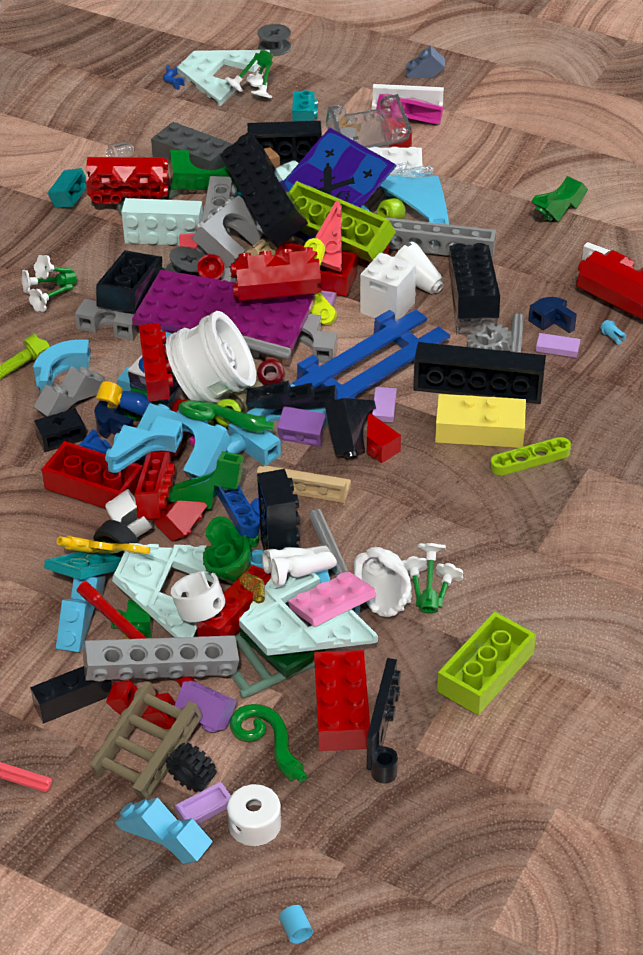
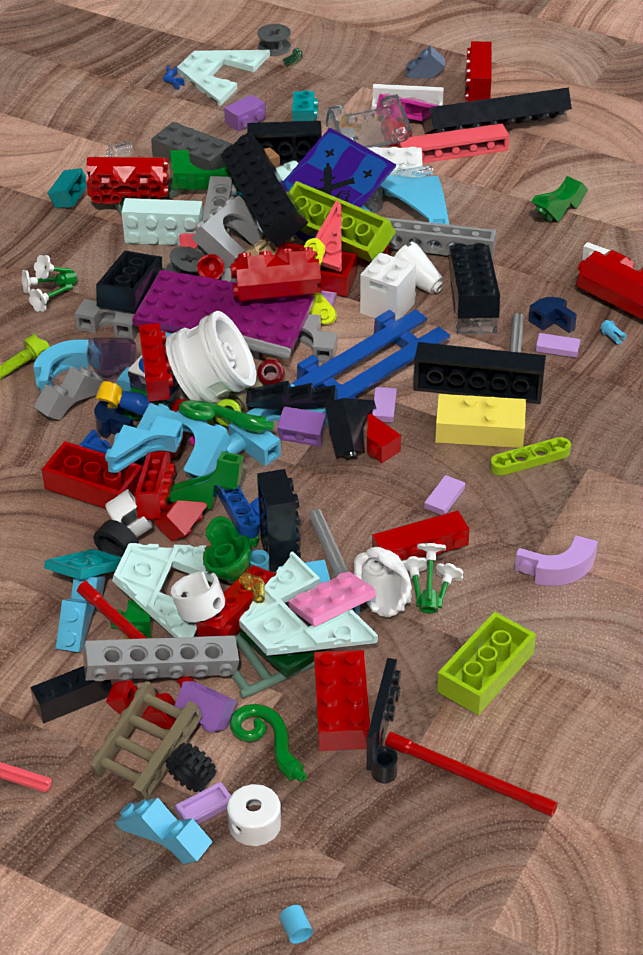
black brick [34,408,86,452] -> none
yellow plant [56,536,151,555] -> none
plant [225,49,273,98] -> none
tan fence [257,465,351,503] -> none
white piece [262,546,337,587] -> none
lime head [377,198,406,219] -> none
light grey gear [467,323,512,351] -> none
none -> clear purple brick [89,338,136,378]
none -> medium lavender brick [224,95,266,132]
none -> clear green arm [283,48,303,67]
none -> clear brick [364,188,383,213]
none -> red brick [372,510,470,561]
none -> red piece [385,731,558,817]
none -> coral brick [397,123,509,163]
none -> black brick [422,87,572,134]
none -> lavender tile [424,475,465,515]
none -> red brick [465,41,492,102]
none -> lavender arch [515,535,598,586]

